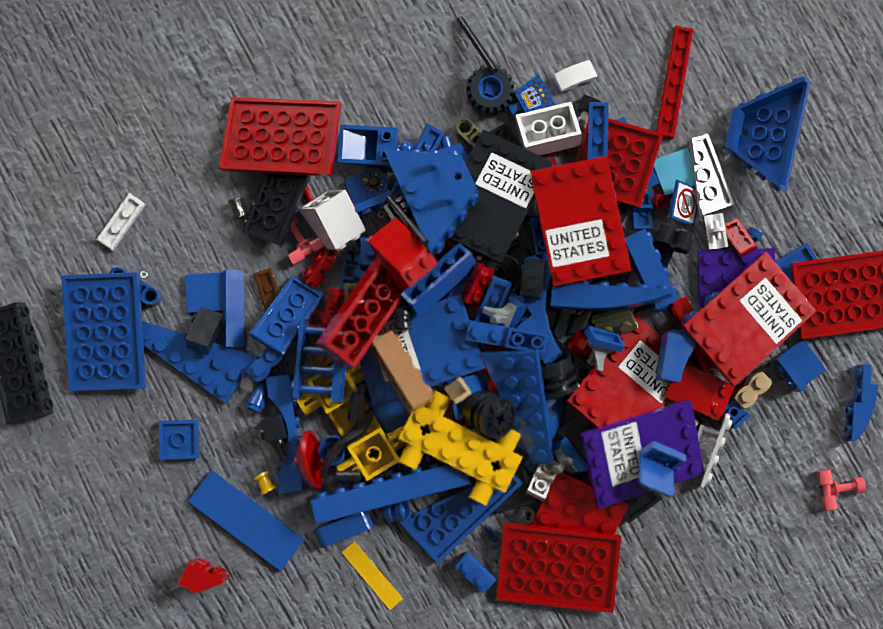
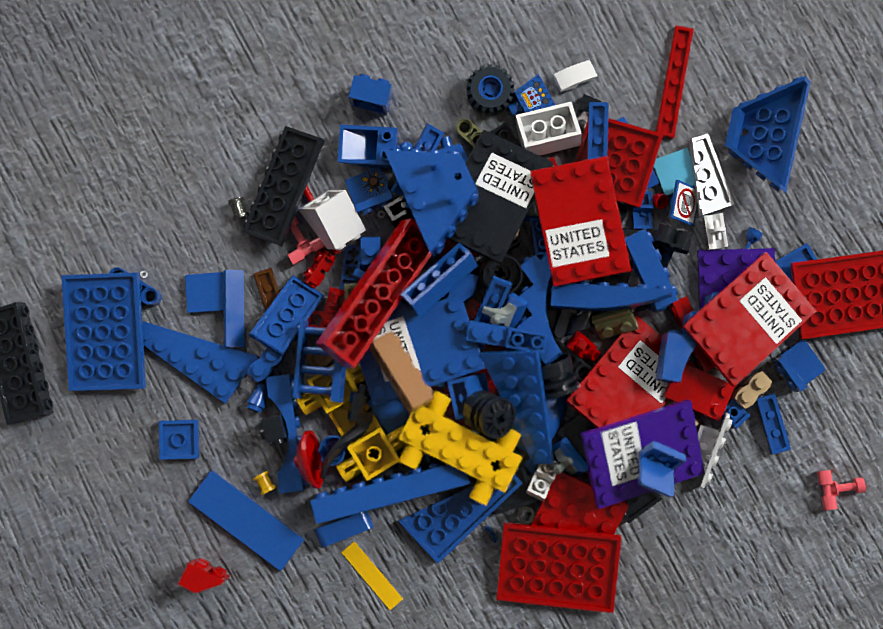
white tile [96,193,146,251] -> none
black brick [184,307,223,355] -> none
red plate [219,97,342,177] -> none
black pin [336,469,361,484] -> none
red slope [367,217,438,289] -> none
blue wheel [384,501,411,523] -> none
black bar [386,196,429,246] -> none
black wheel [392,308,412,330] -> none
tan panel [444,377,472,404] -> none
blue brick [455,551,496,593] -> none
black bar [457,16,498,74] -> none
red hinge [462,262,494,304] -> none
black slope [520,259,546,299] -> none
blue piece [584,326,625,371] -> none
plate [725,218,757,257] -> none
blue slope [844,364,878,441] -> none
none -> blue brick [349,74,393,115]
none -> blue plate [756,394,791,455]

